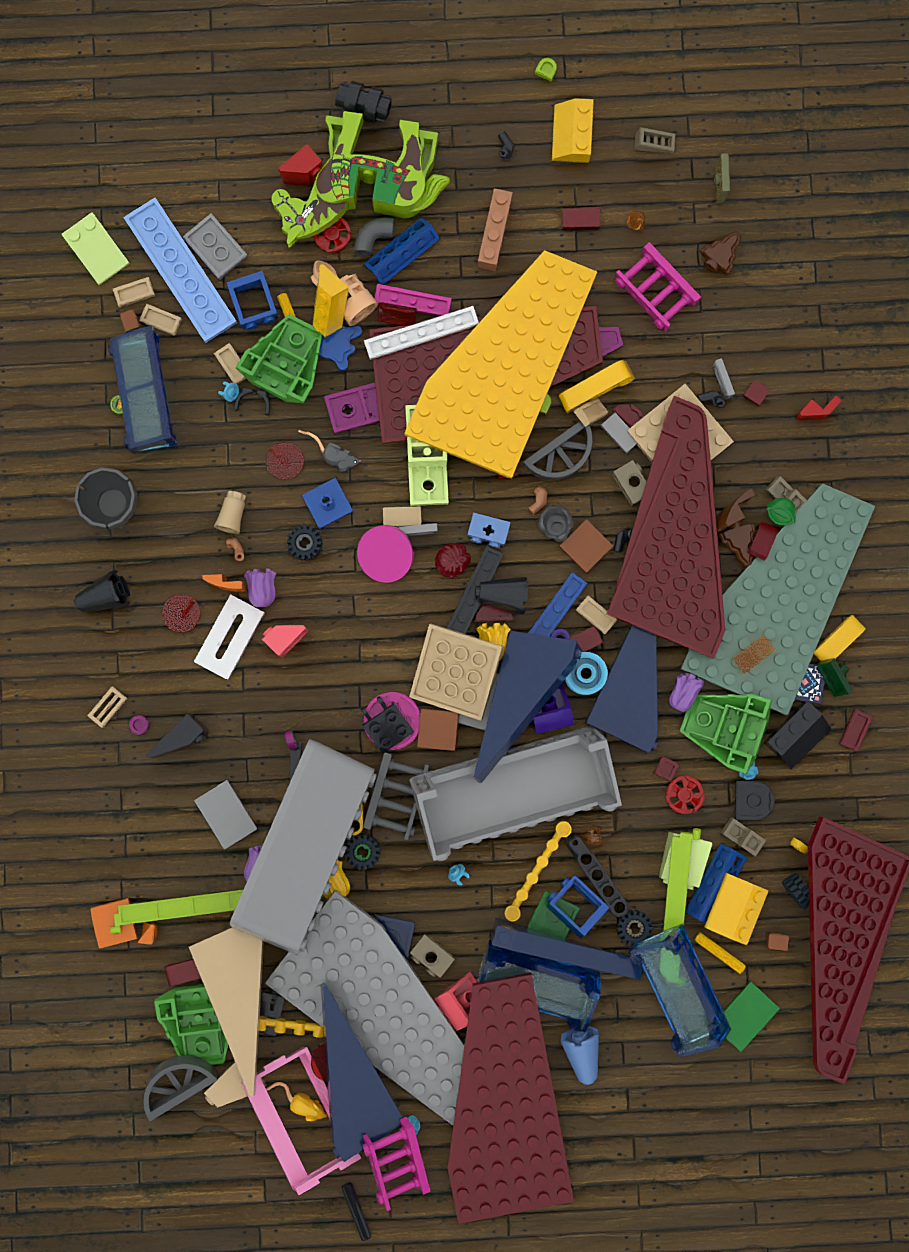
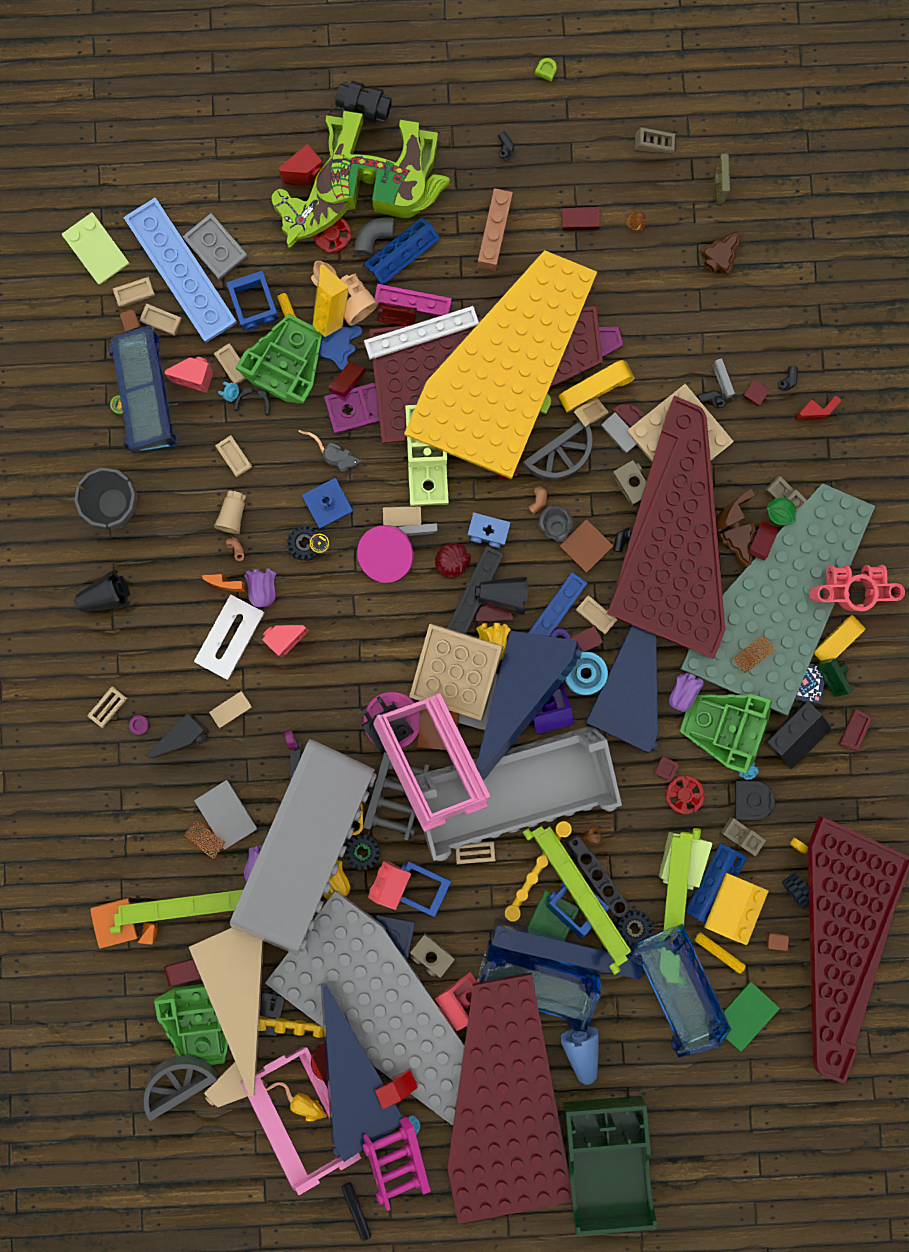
clear red shield [162,594,201,632] -> none
clear red shield [266,442,304,480] -> none
medium azure plate [448,864,470,886] -> none
yellow slope [552,99,594,163] -> none
dark pink fence [614,242,701,332] -> none
none -> coral slope [165,357,214,393]
none -> clear orange slope [184,820,226,859]
none -> tan tile [209,691,252,728]
none -> tan tile [215,435,252,477]
none -> black tile [310,534,329,553]
none -> dark red tile [328,362,366,398]
none -> coral slope [368,861,411,910]
none -> bright pink piece [373,693,491,832]
none -> red slope [375,1069,418,1109]
none -> blue window [400,861,451,917]
none -> tan tile [456,841,495,864]
none -> lime piece [522,826,631,975]
none -> dark green piece [563,1096,658,1236]
none -> black arm [778,366,798,391]
none -> coral piece [809,565,905,611]

